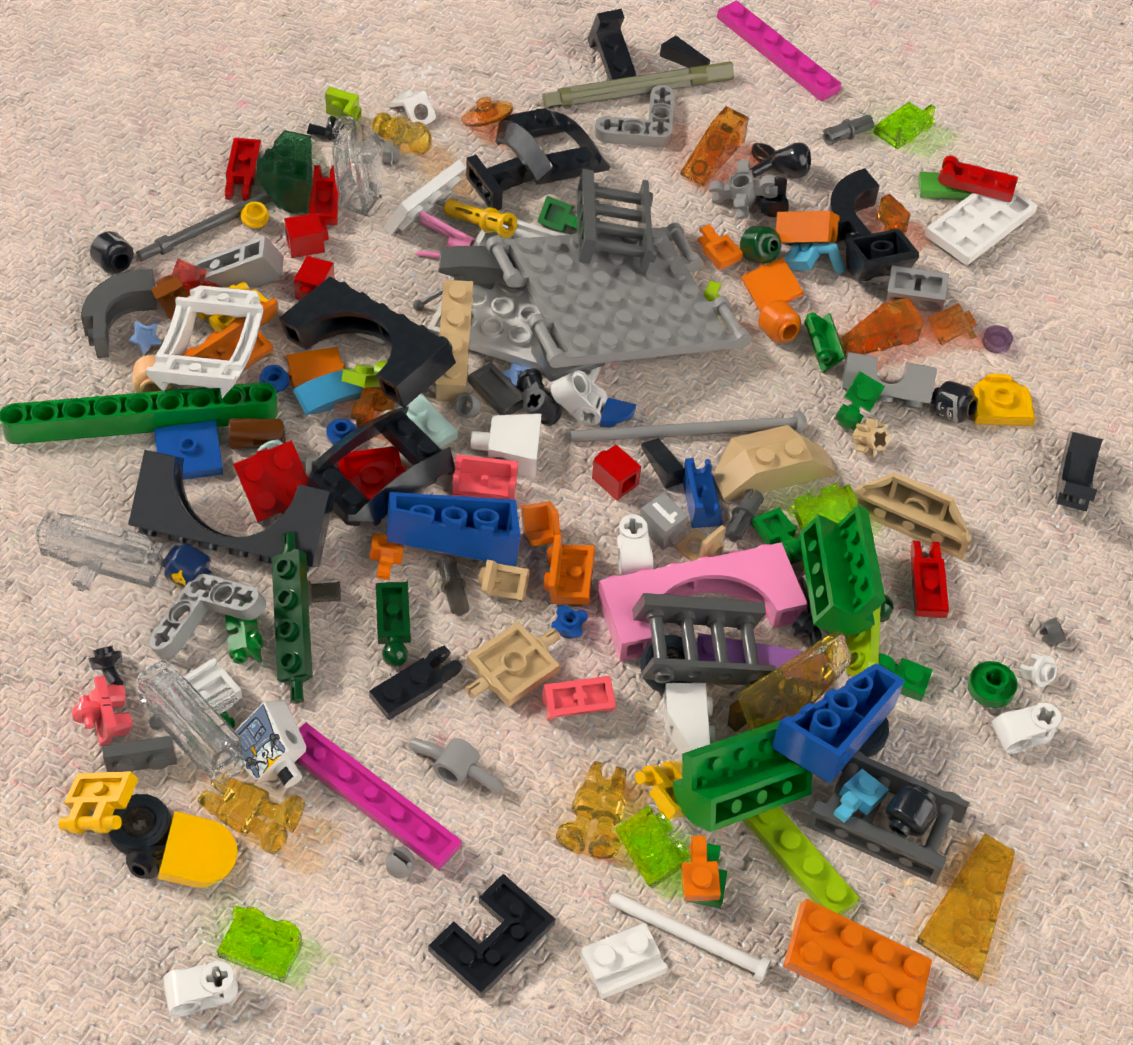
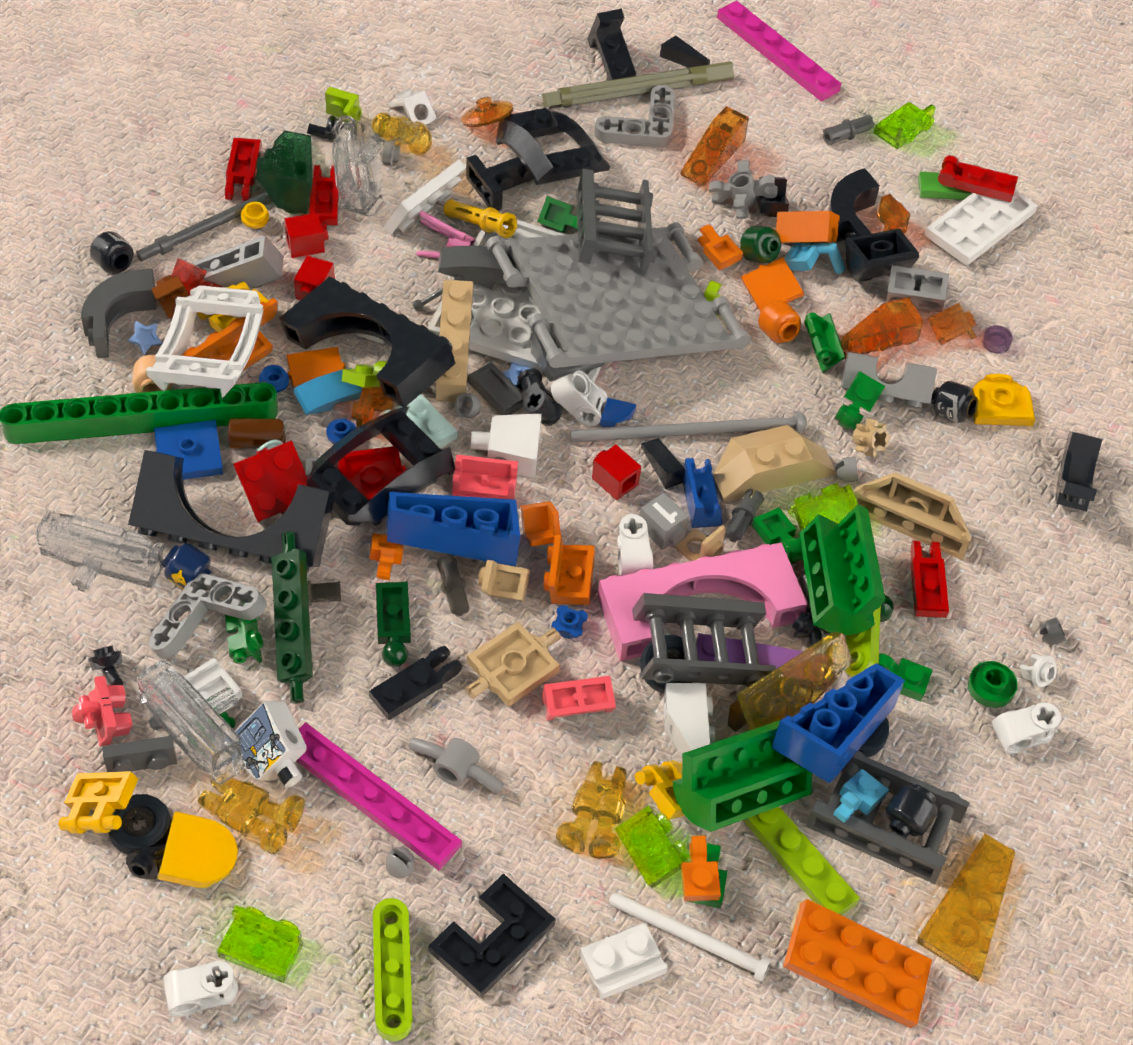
black piece [749,142,811,178] -> none
none -> lime plate [373,898,413,1041]
none -> light grey hinge [836,457,858,481]

